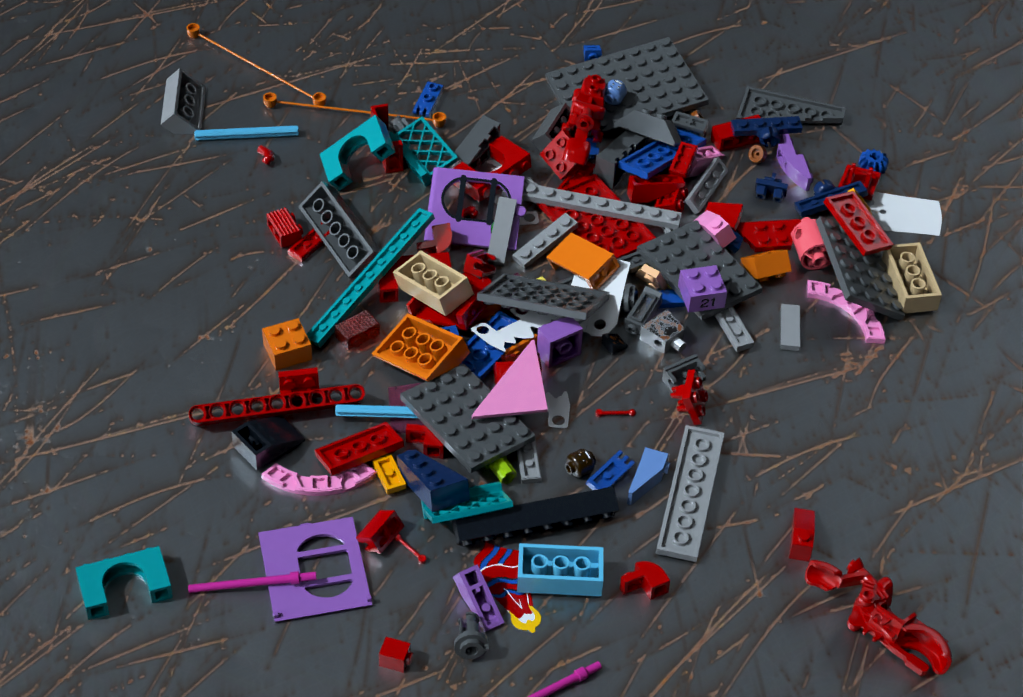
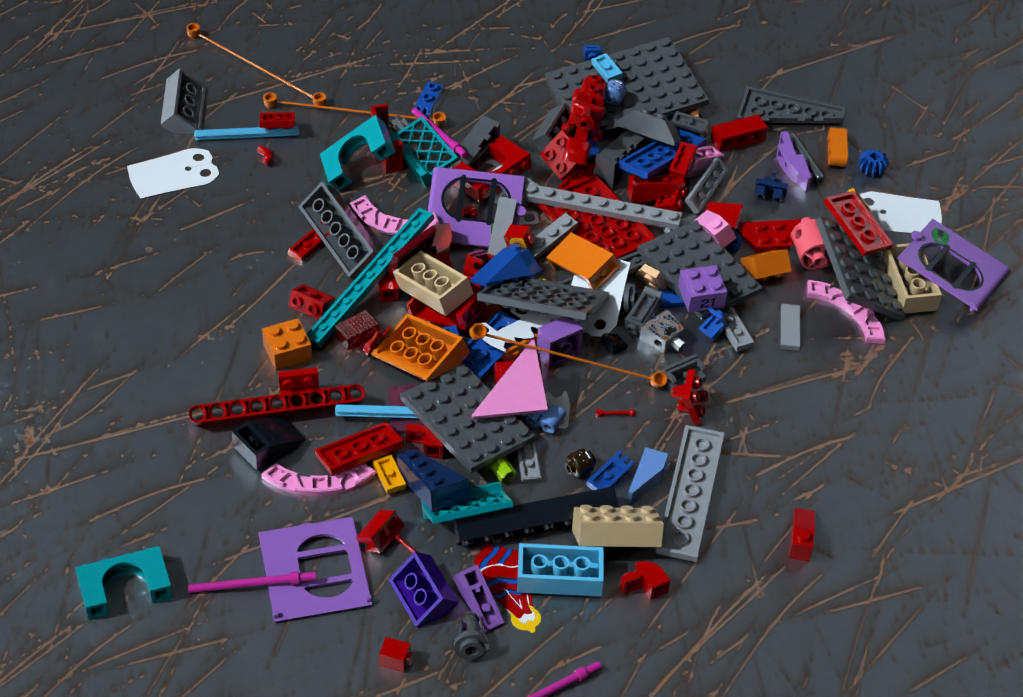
red brick [266,207,303,248] -> none
dark blue plate [731,116,803,148] -> none
dark orange tile [748,145,767,163] -> none
dark blue plate [794,179,868,218] -> none
red piece [805,557,952,676] -> none
red plate [838,163,881,200] -> none
none -> white piece [127,148,219,198]
none -> red bracket [259,112,296,130]
none -> red bracket [288,284,335,320]
none -> bright pink tile [350,195,440,236]
none -> red plate [363,325,391,357]
none -> dark red tile [387,225,437,279]
none -> dark purple slope [388,551,459,628]
none -> dark pink bar [412,108,468,159]
none -> orange piece [469,323,667,388]
none -> blue wedge [470,244,542,287]
none -> red brick [504,224,535,249]
none -> medium blue piece [525,403,566,433]
none -> tan brick [572,505,664,547]
none -> medium azure plate [591,53,623,83]
none -> blue bracket [698,307,728,342]
none -> dark grey axle [789,133,825,183]
none -> orange beam [828,127,848,167]
none -> medium lavender door [897,219,1010,312]

